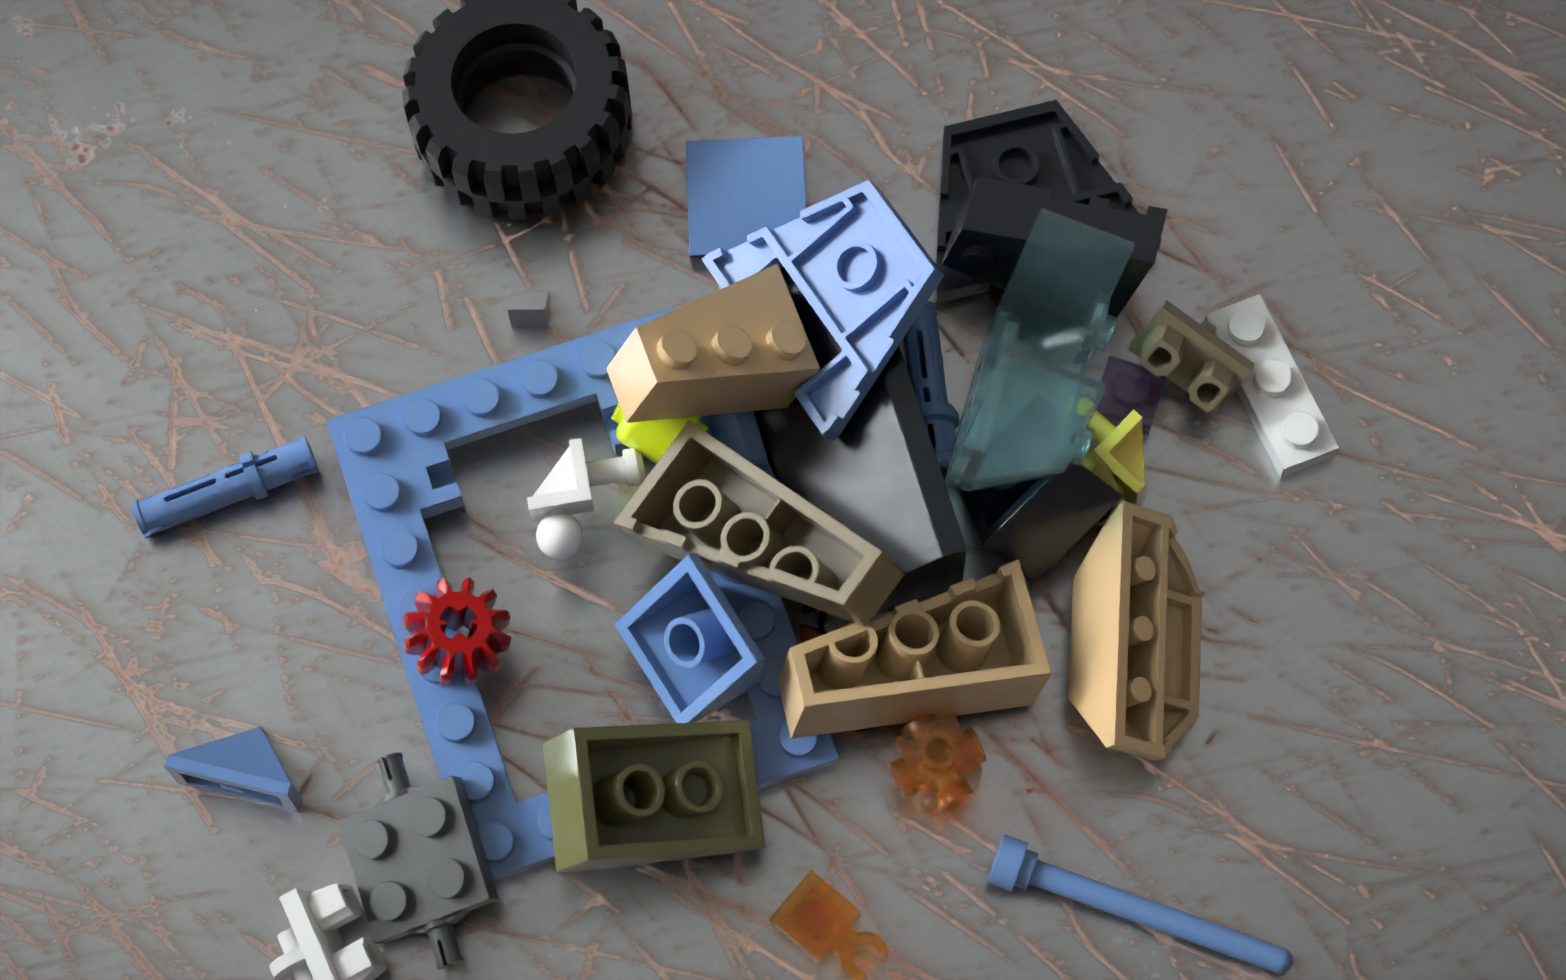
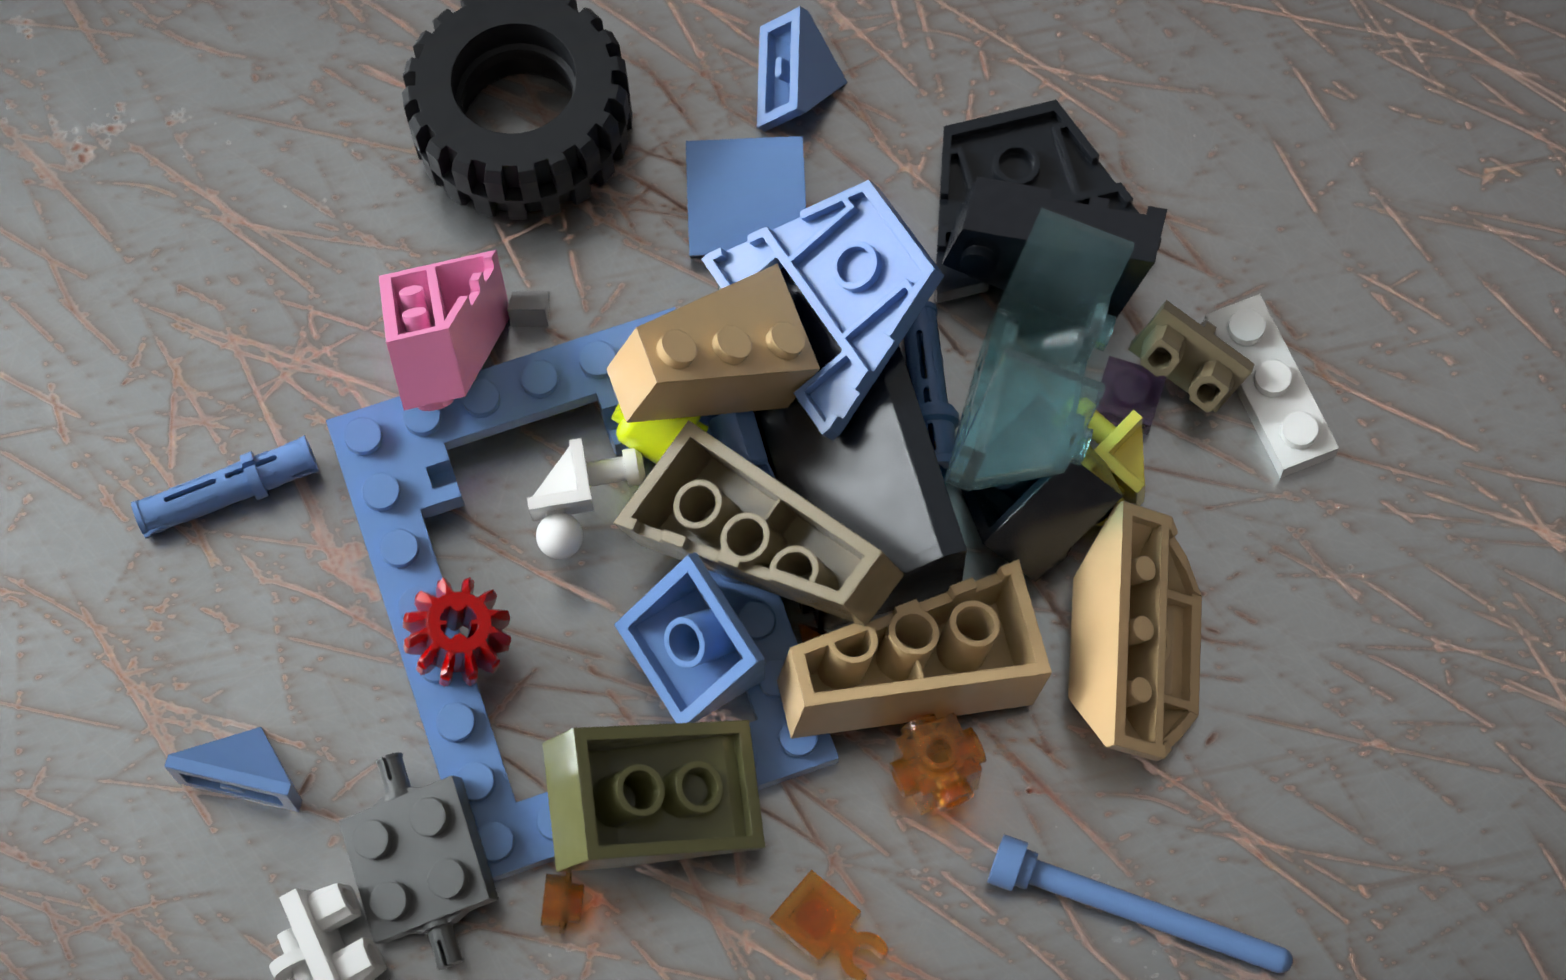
none -> bright pink wedge [379,250,509,411]
none -> clear orange plate [540,871,584,934]
none -> medium blue slope [757,6,847,132]

